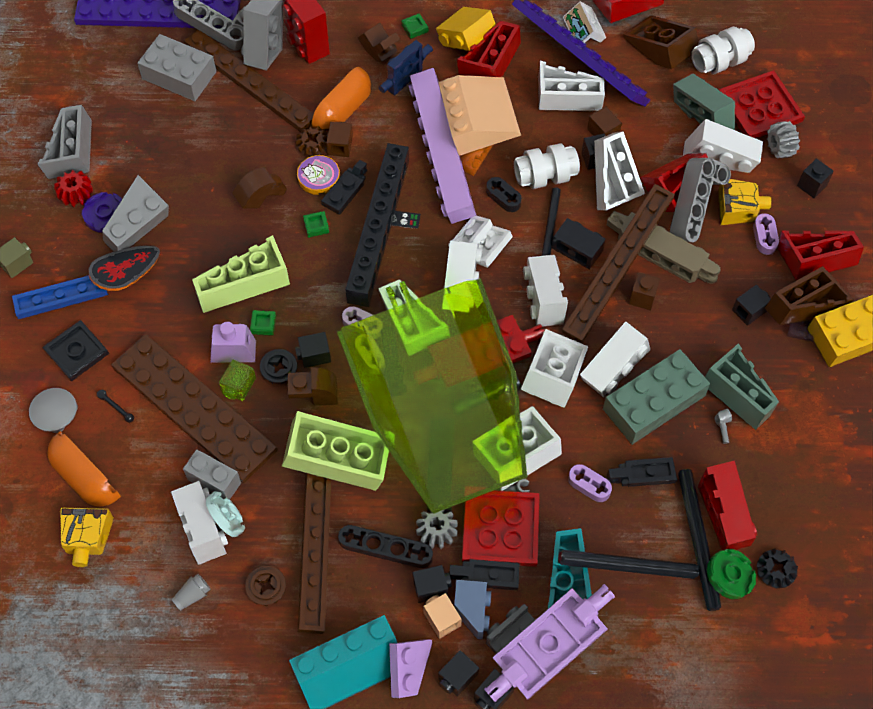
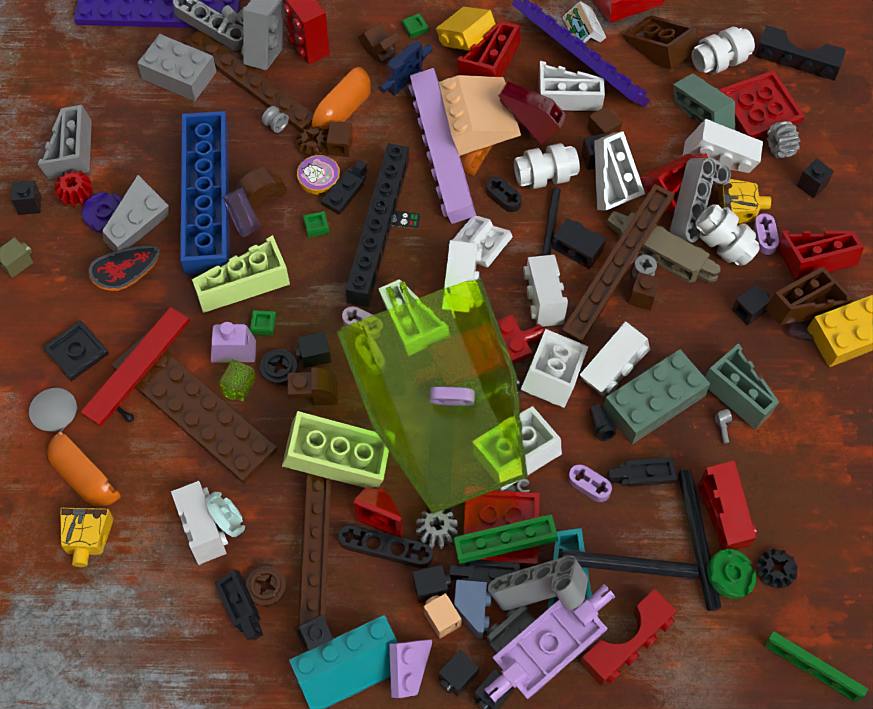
blue plate [12,275,108,319] -> none
light grey cone [171,574,211,611] -> none
light grey brick [183,450,241,499] -> none
none -> black brick [11,180,41,215]
none -> red tile [81,307,190,427]
none -> blue brick [181,111,230,275]
none -> black hinge [215,569,263,640]
none -> light grey hand [216,5,237,35]
none -> clear purple tile [223,187,260,238]
none -> light grey wheel [262,106,289,133]
none -> black brick [294,615,333,651]
none -> red slope [354,486,403,537]
none -> lavender beam [429,387,475,406]
none -> green plate [454,514,558,564]
none -> light grey beam [488,556,588,611]
none -> dark red slope [498,81,566,144]
none -> red arch [580,589,677,686]
none -> black cone [589,404,617,441]
none -> light grey wheel [632,255,657,280]
none -> white piece [696,205,760,266]
none -> black arch [755,25,846,81]
none -> green tile [764,631,868,703]

